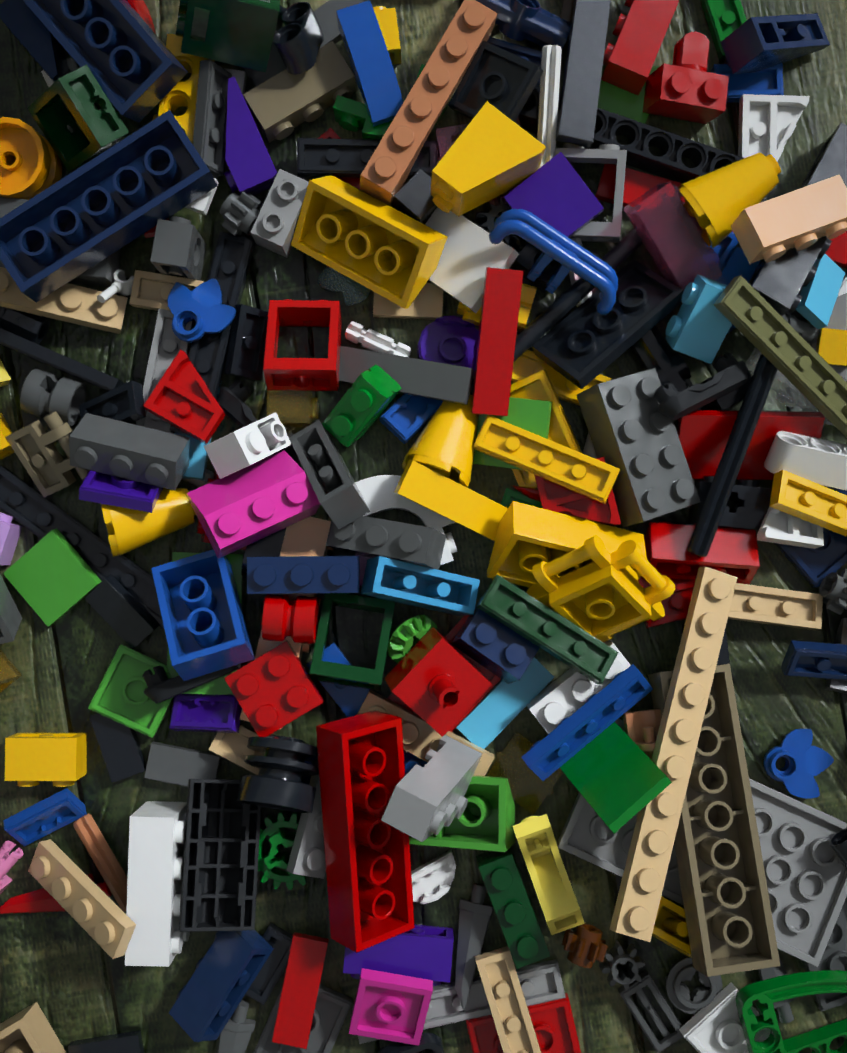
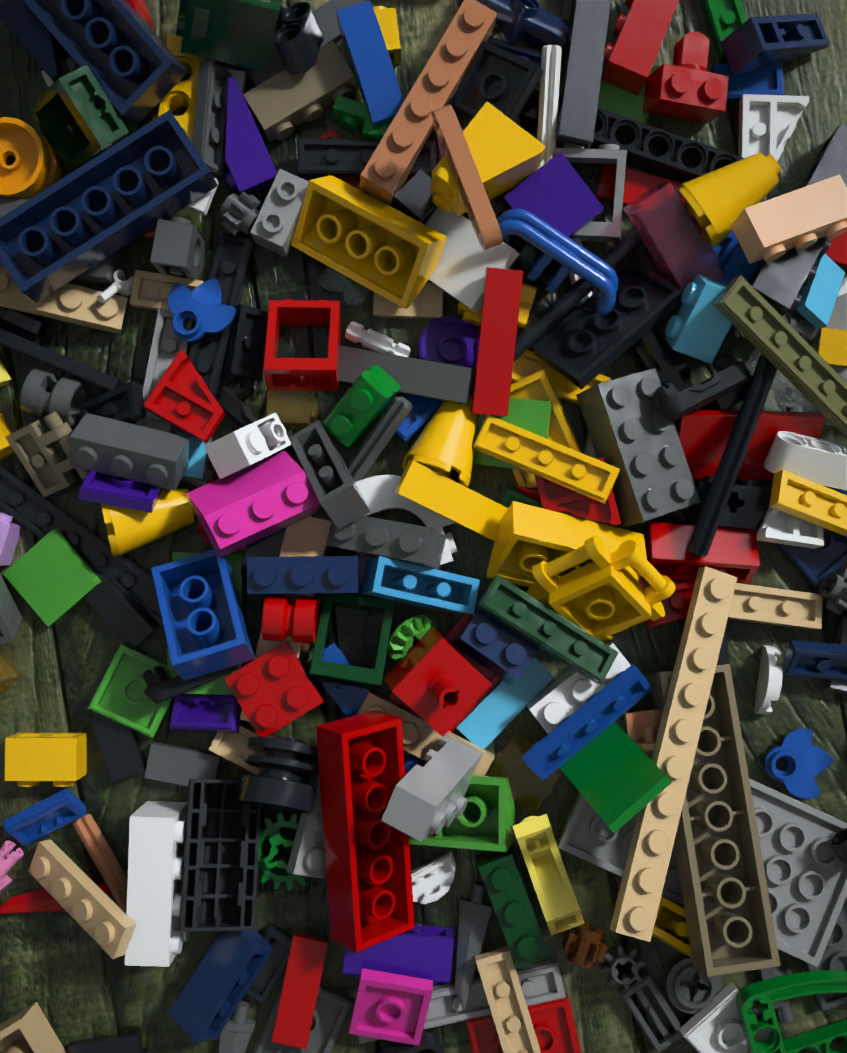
none -> dark grey axle [347,396,412,482]
none -> nougat beam [431,105,503,250]
none -> white tile [754,645,783,715]

